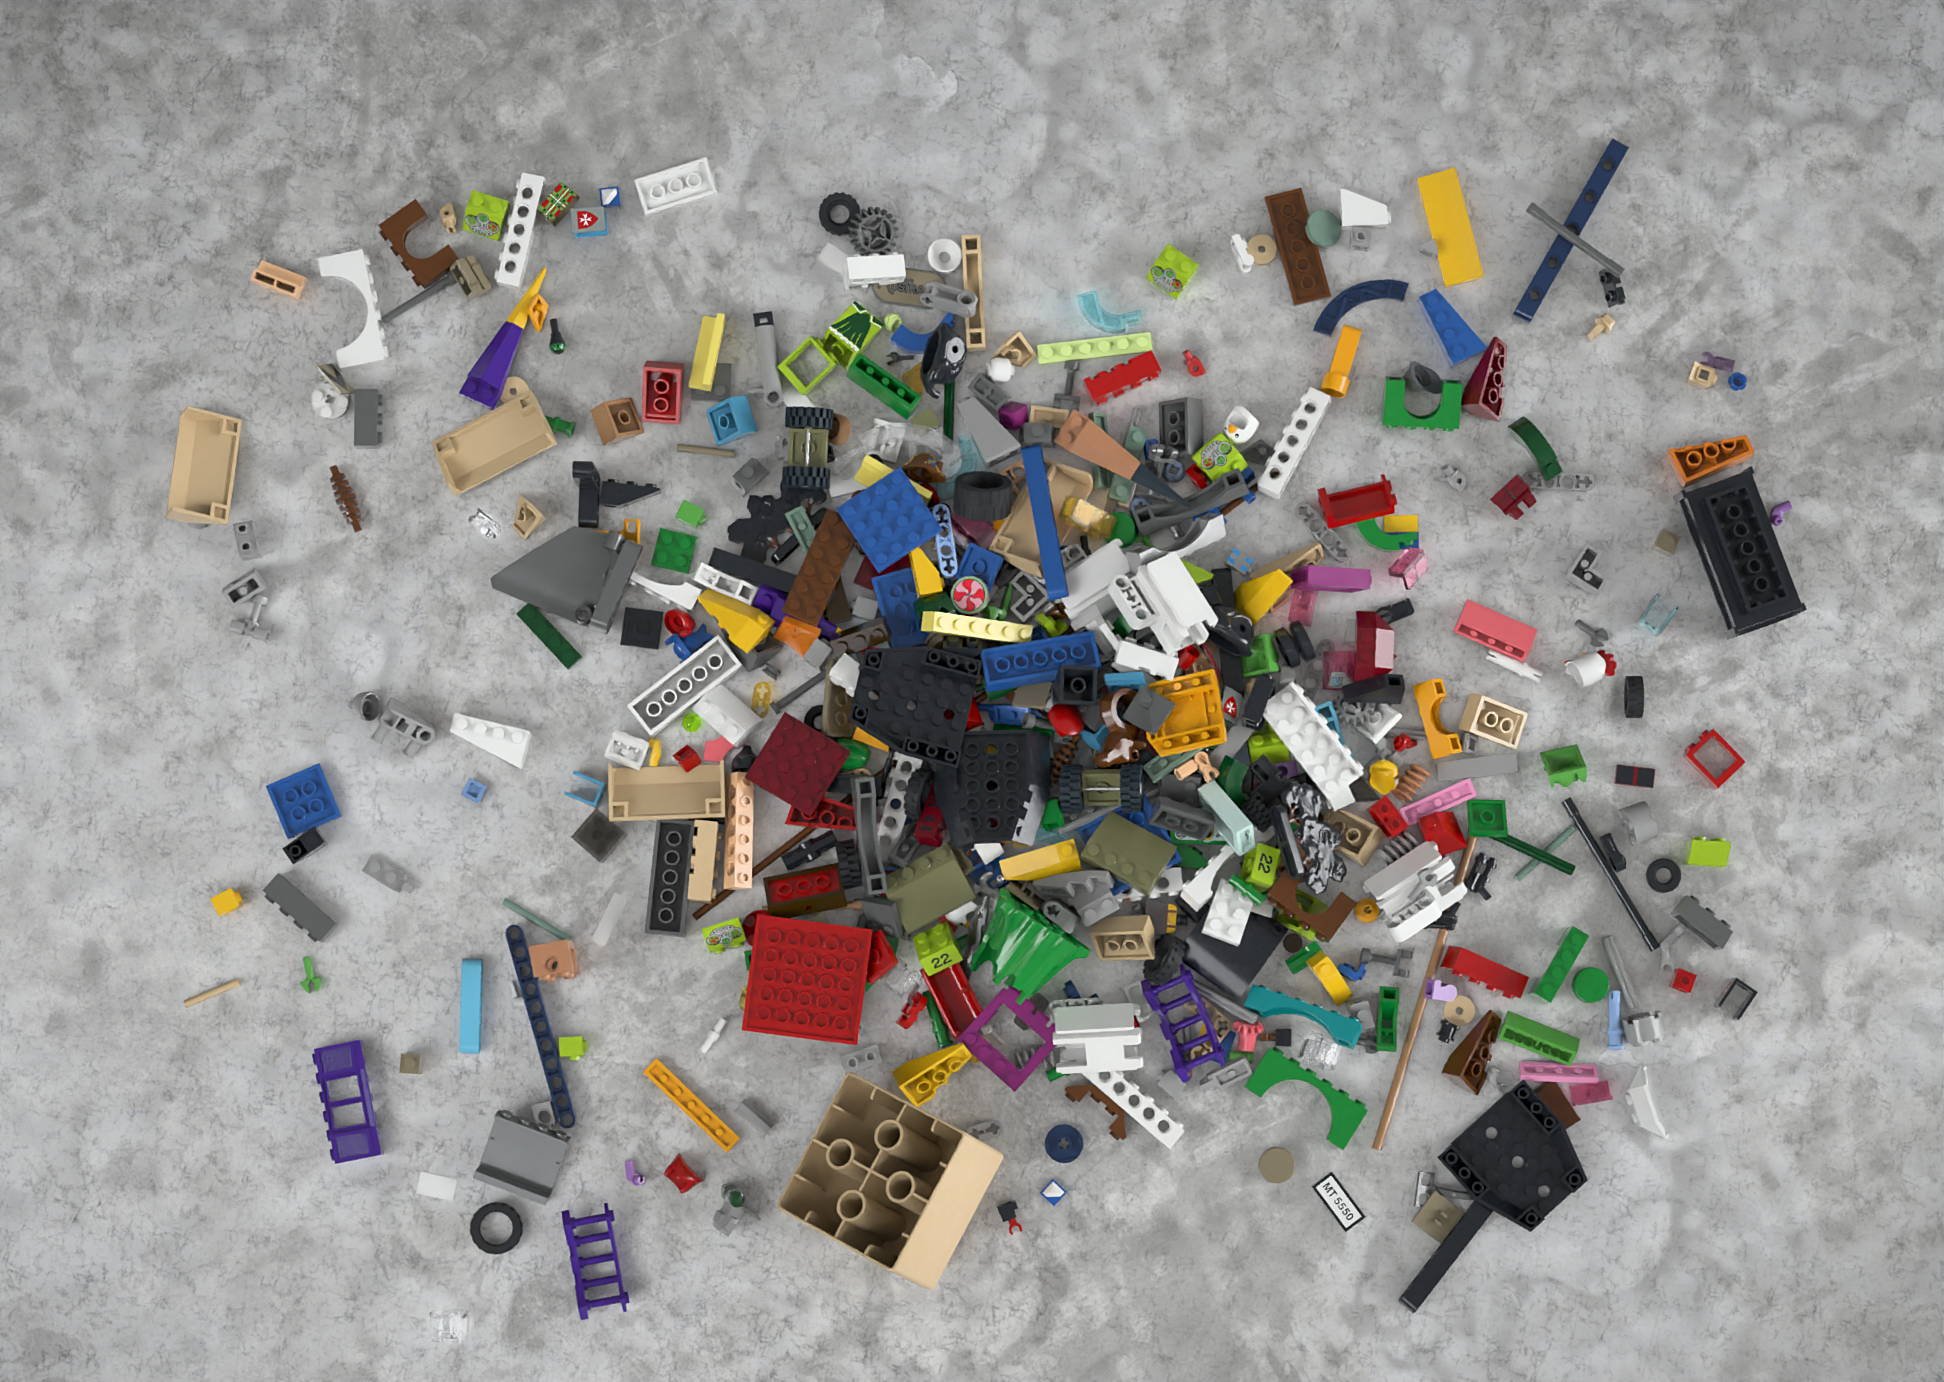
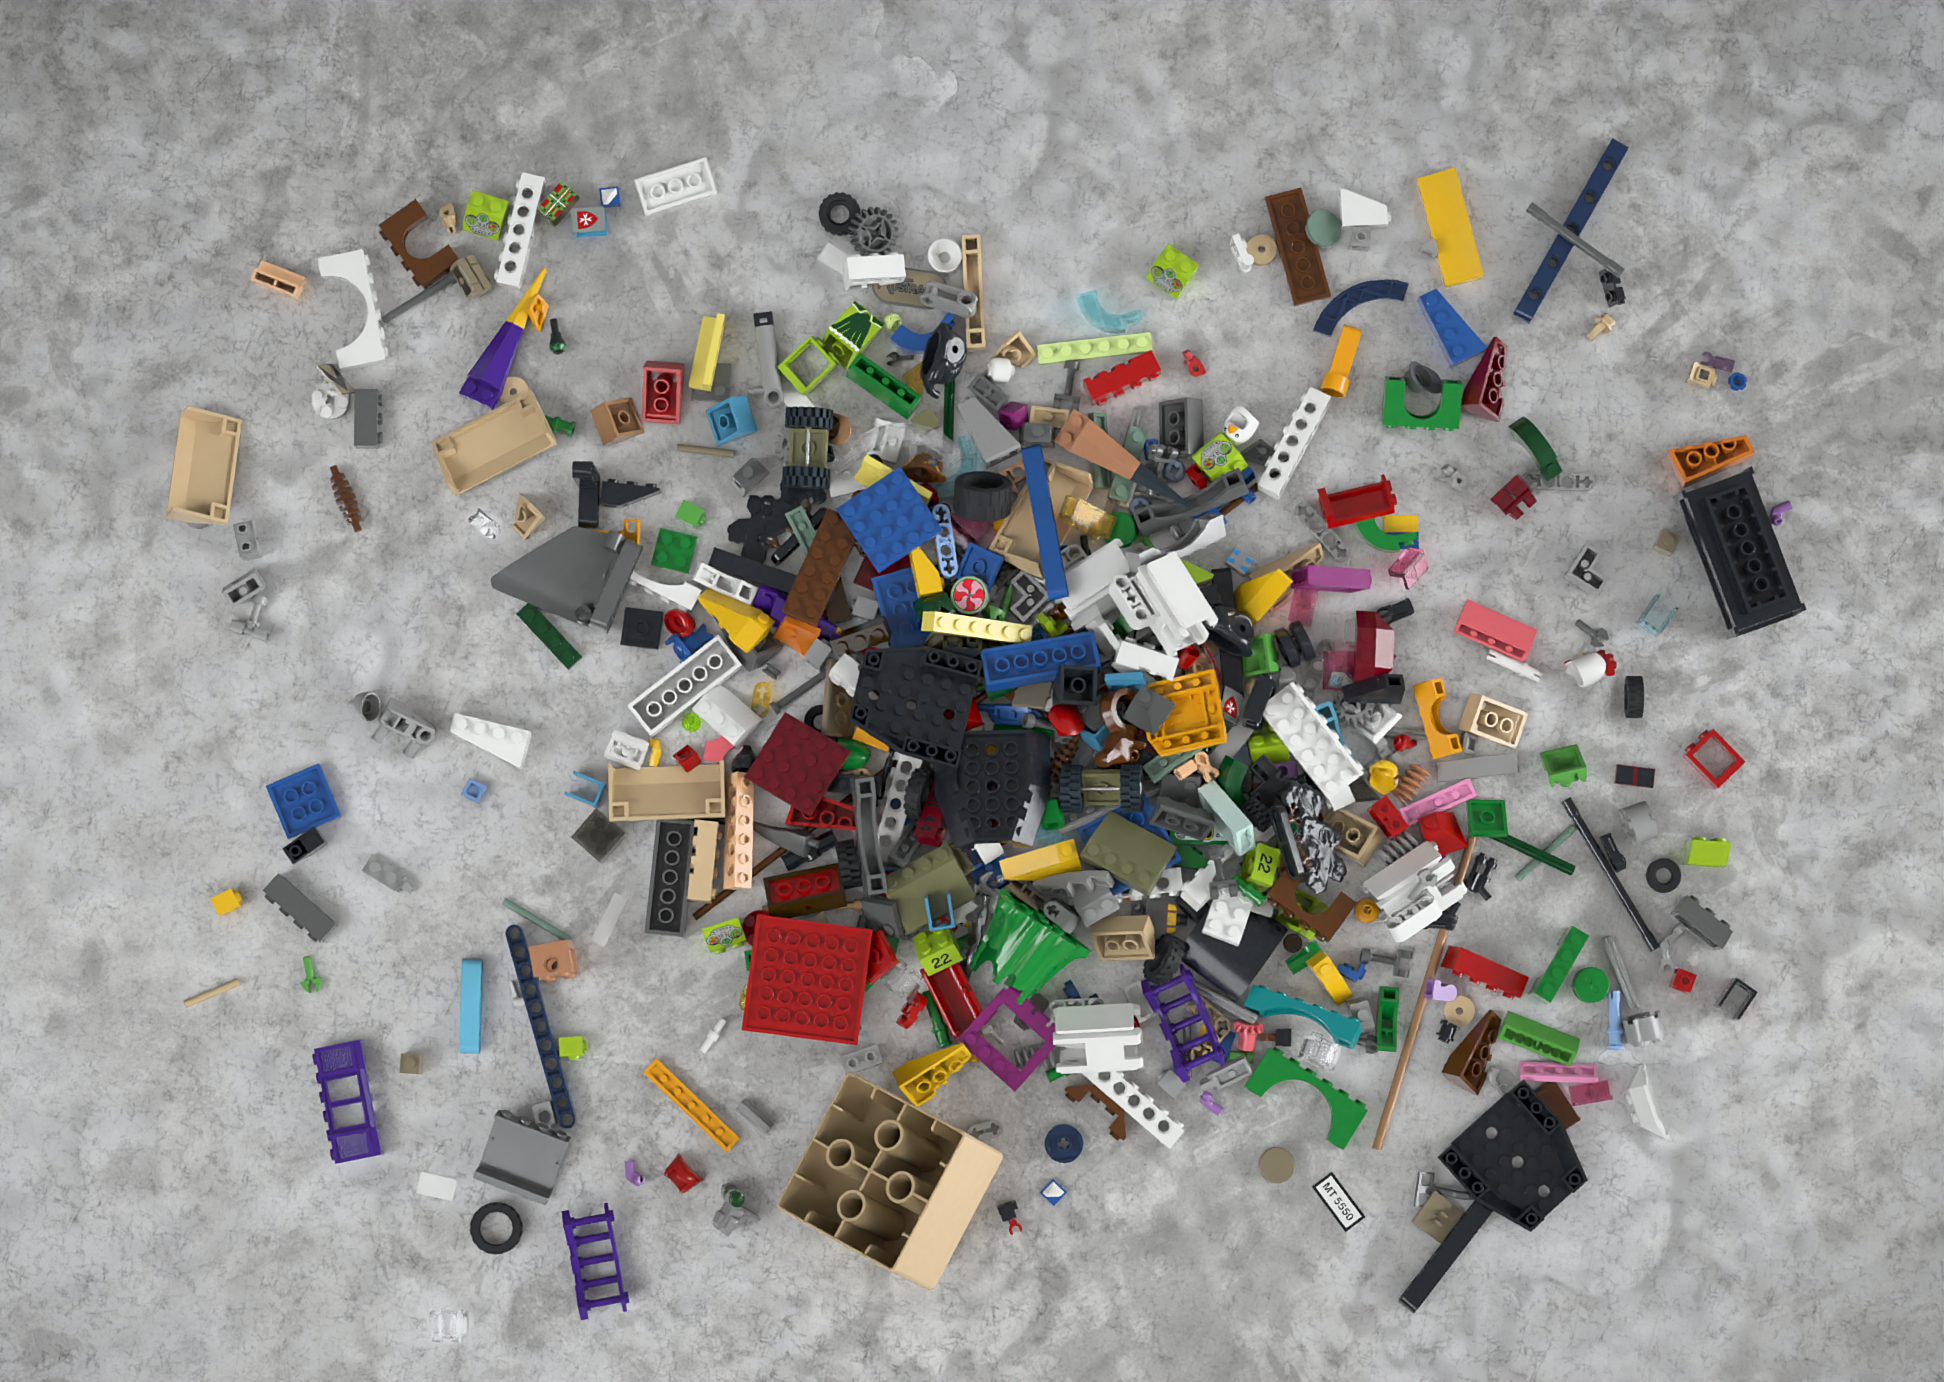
none -> dark grey piece [753,821,819,858]
none -> dark azure piece [924,891,955,931]
none -> medium lavender arm [1199,1091,1223,1116]
none -> dark grey bar [1208,847,1238,900]

